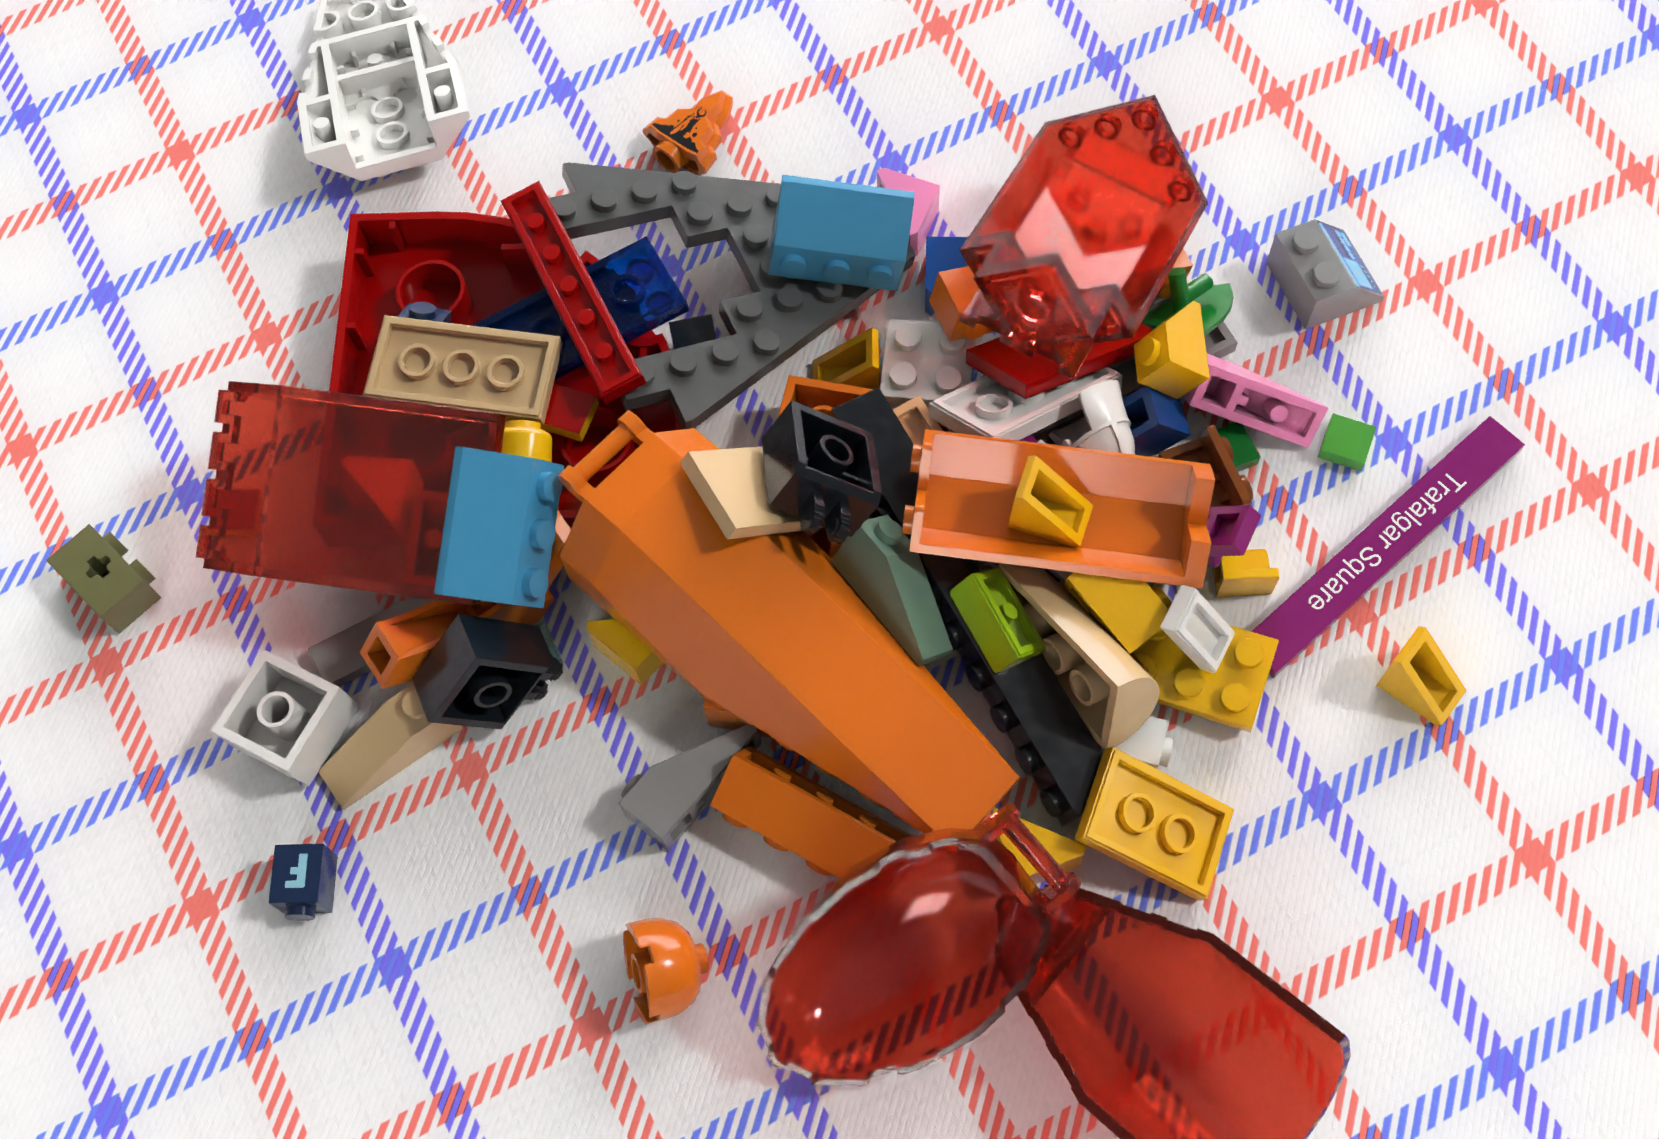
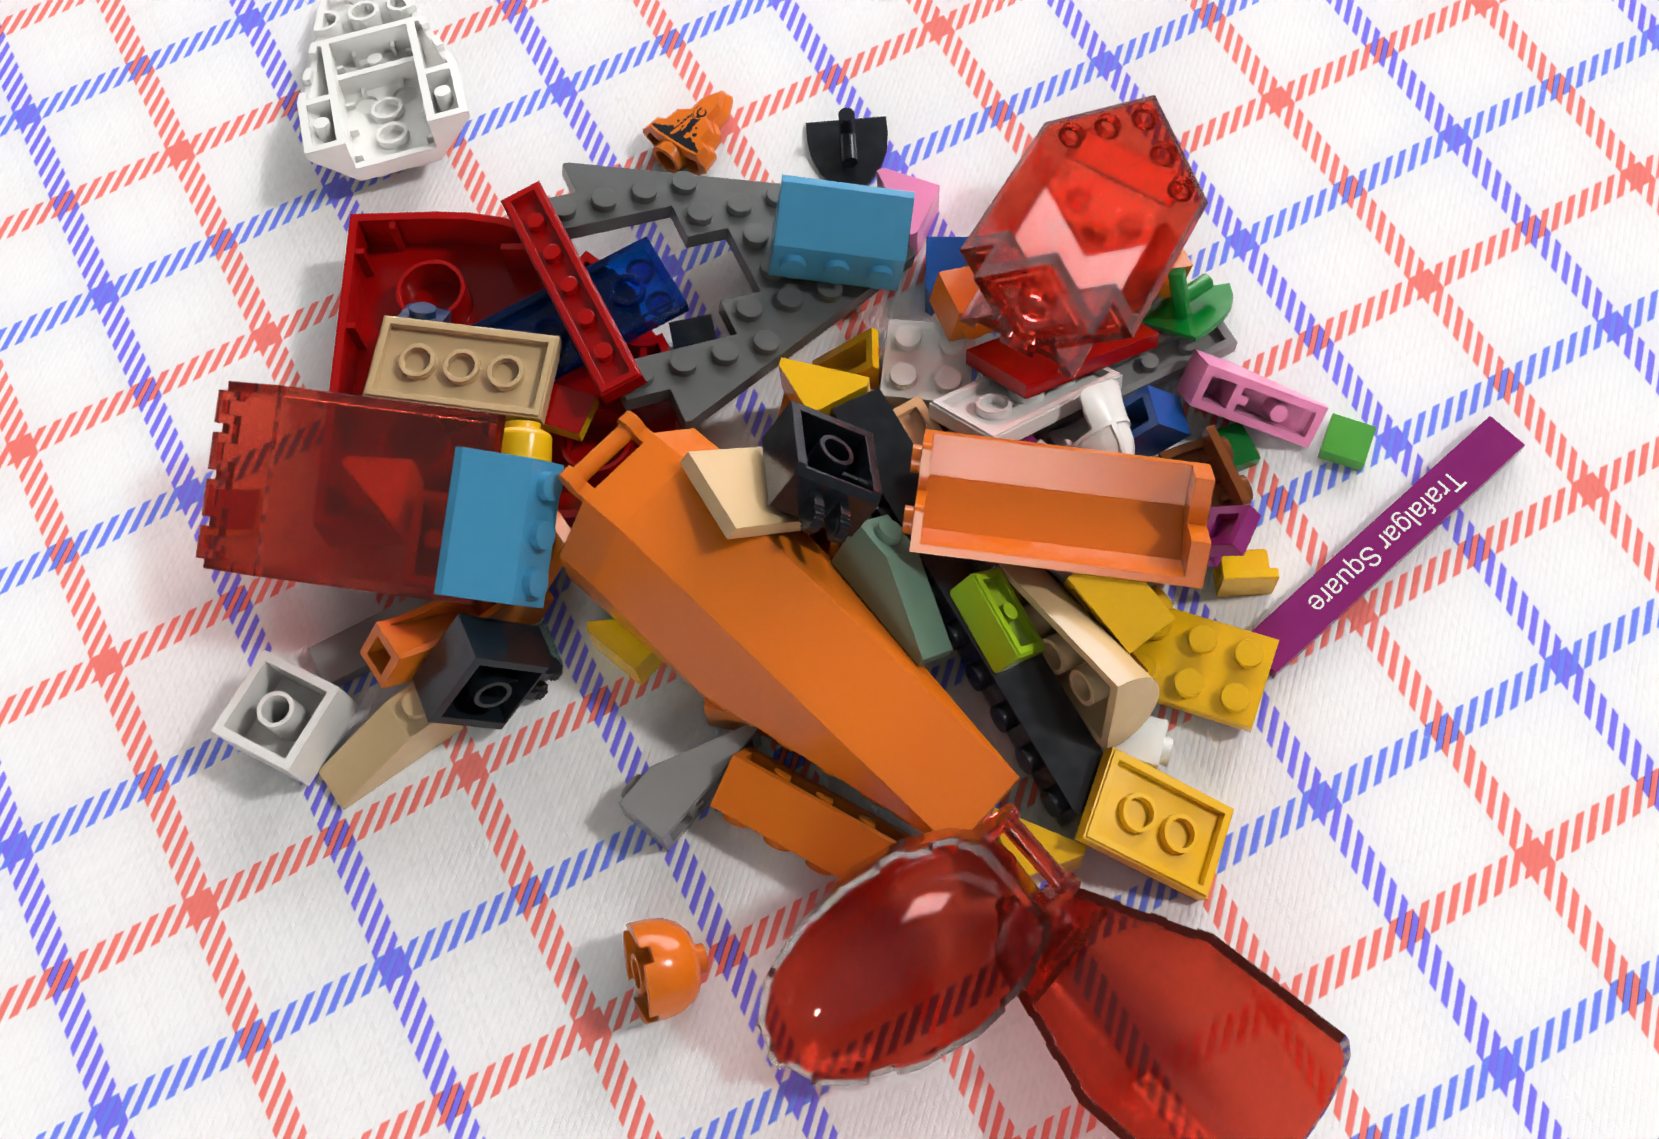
olive brick [46,524,162,634] -> none
dark blue brick [269,844,338,921] -> none
yellow slope [1008,455,1093,547] -> none
yellow slope [1134,301,1210,399] -> none
white tile [1160,585,1235,674] -> none
light grey slope [1266,219,1385,330] -> none
yellow slope [1376,626,1467,726] -> none
none -> yellow slope [779,357,870,415]
none -> black shield [806,108,888,186]

